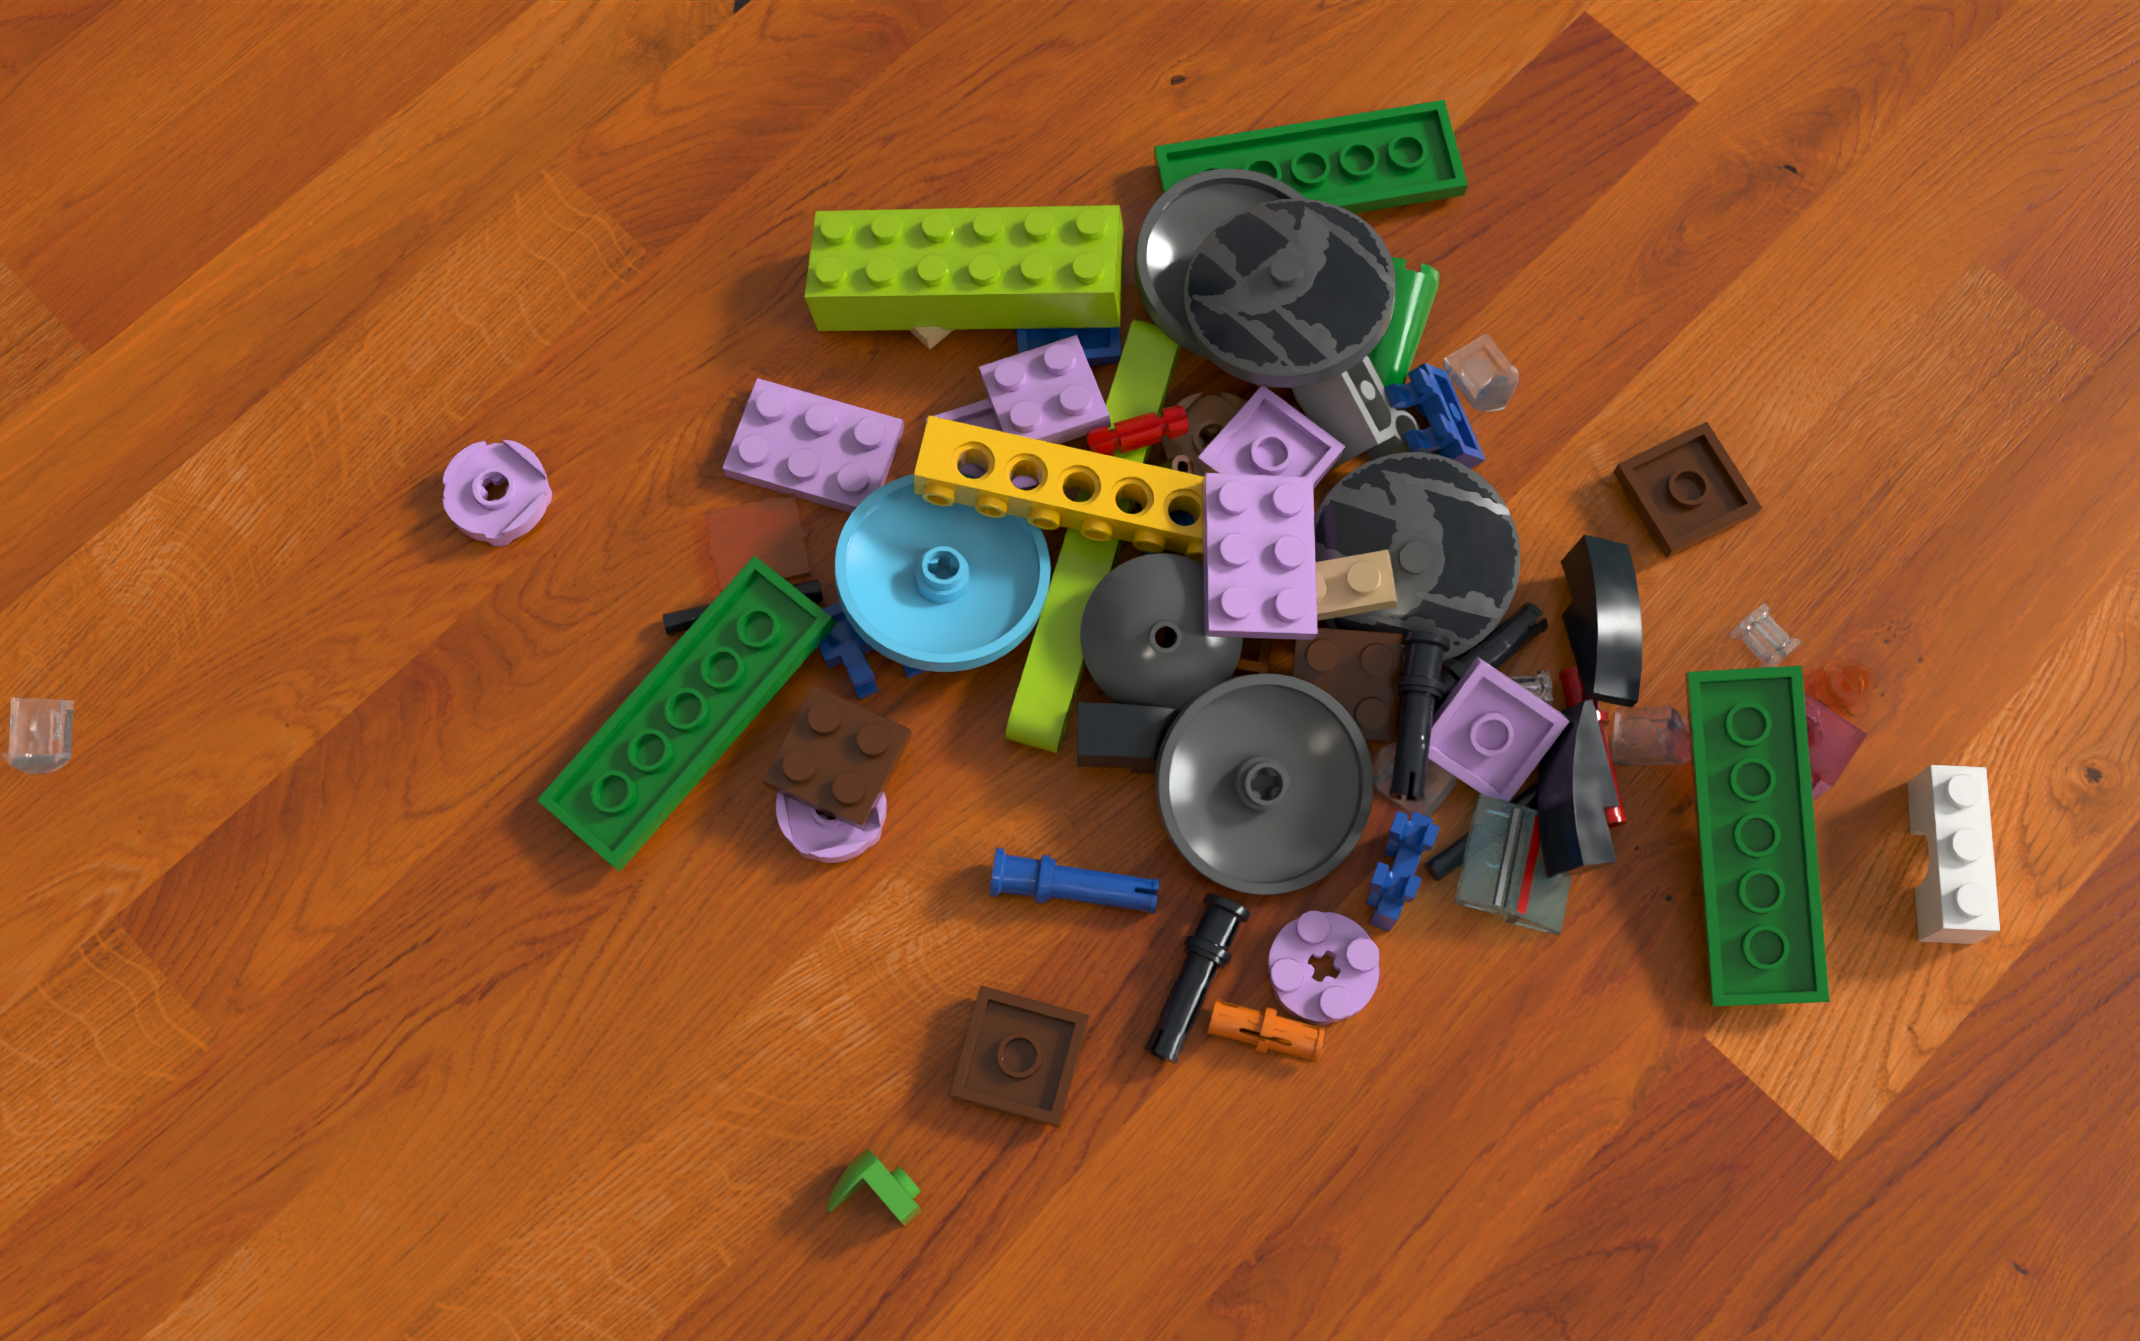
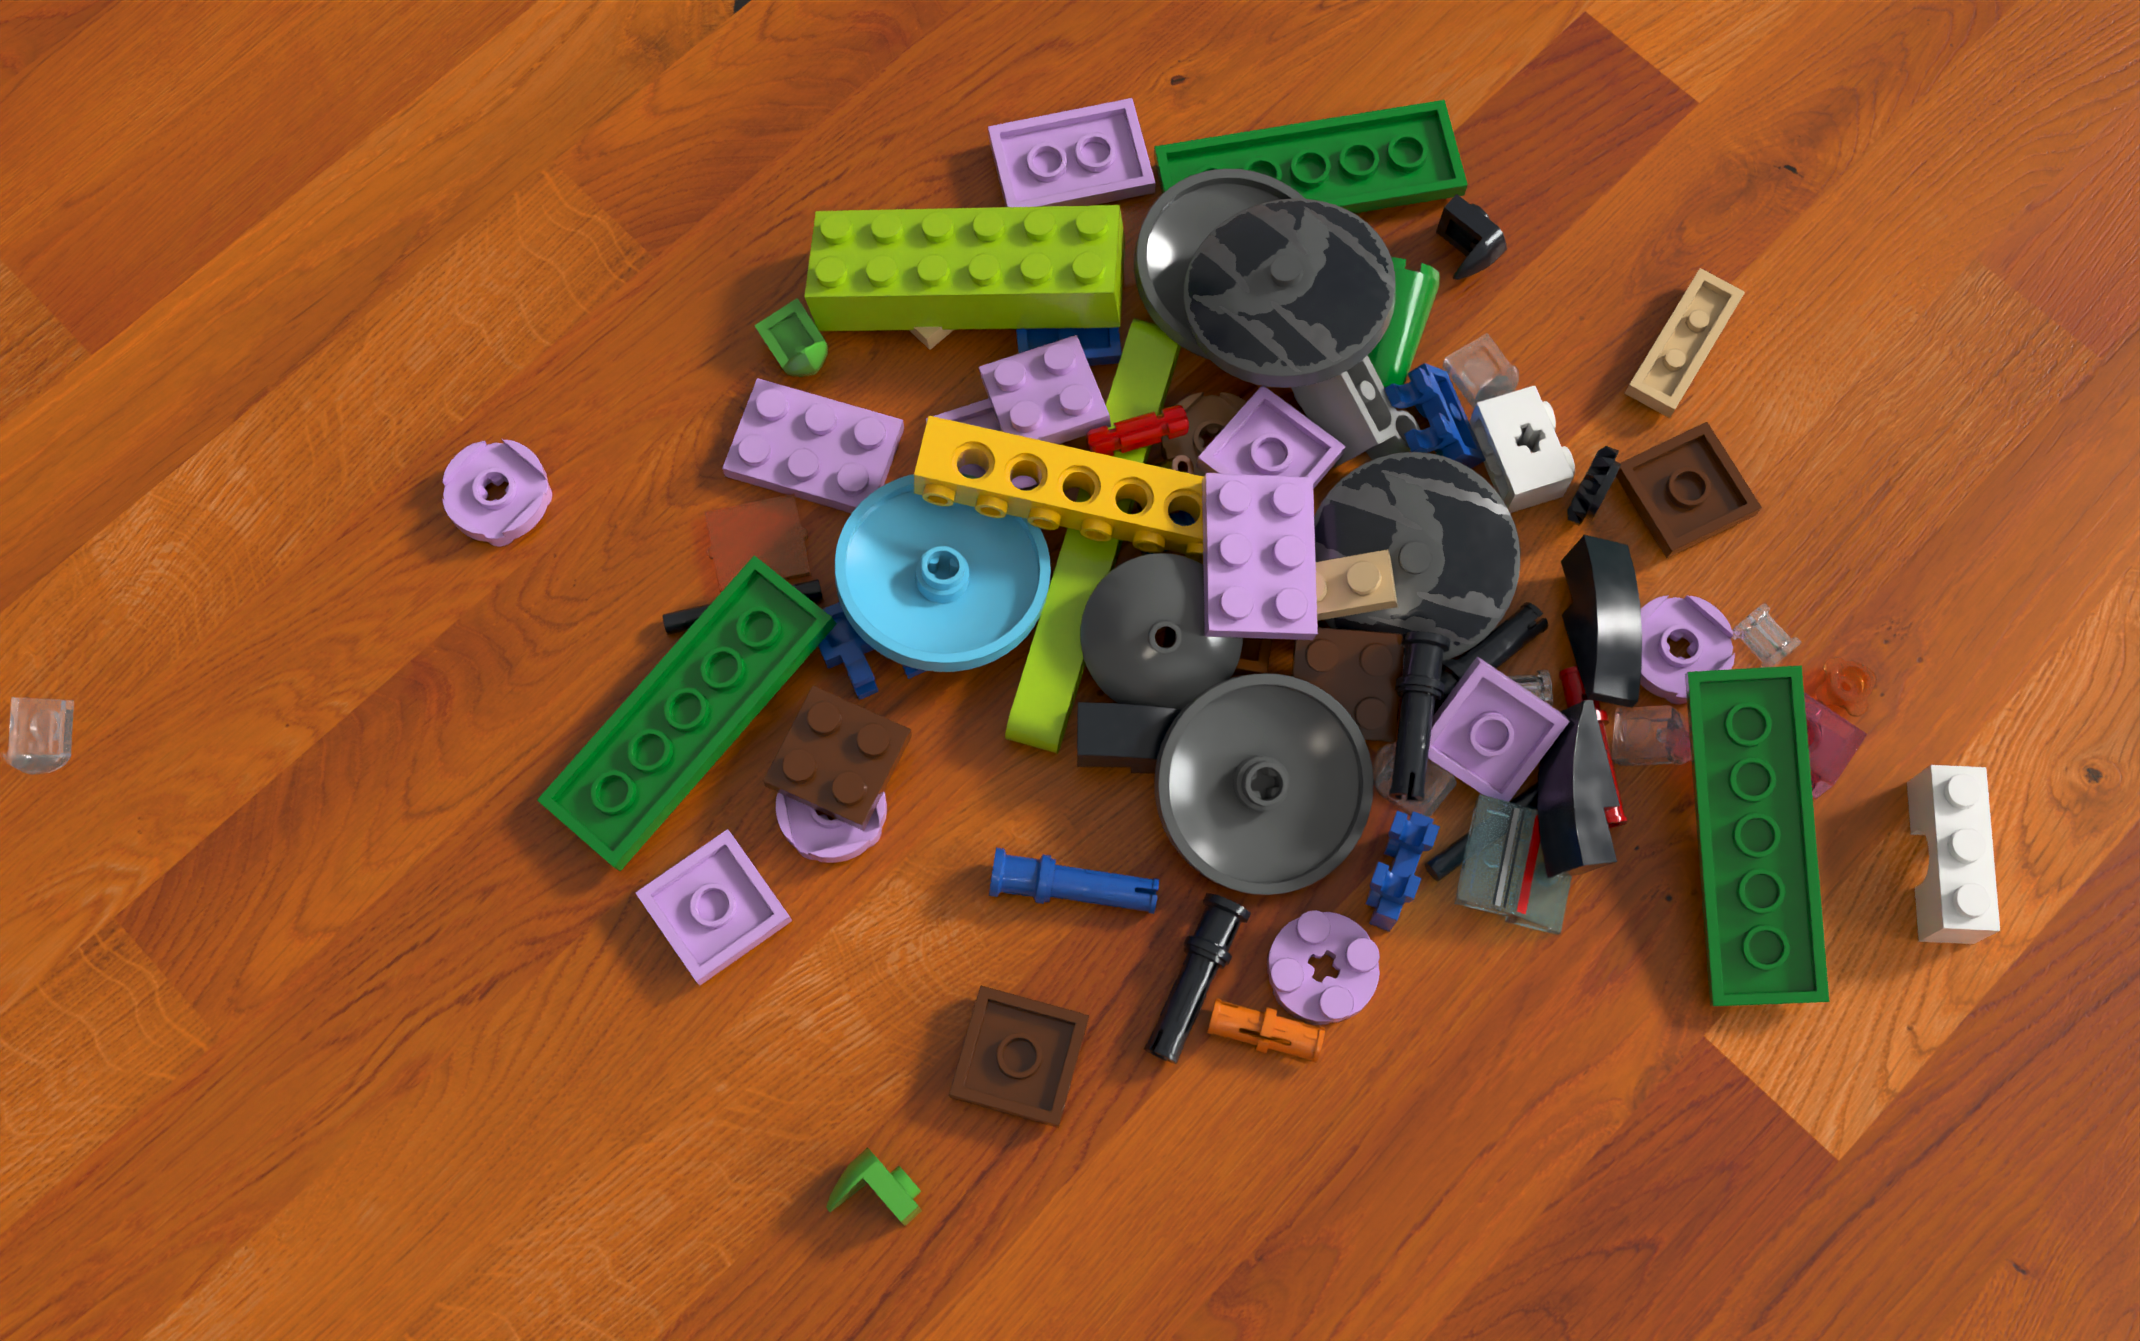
none -> lavender plate [636,829,792,986]
none -> bright green plate [754,298,828,377]
none -> lavender plate [988,98,1155,207]
none -> black plate [1436,194,1507,280]
none -> white brick [1469,385,1575,513]
none -> black gear [1567,446,1621,526]
none -> tan plate [1624,268,1745,418]
none -> lavender plate [1640,595,1735,704]

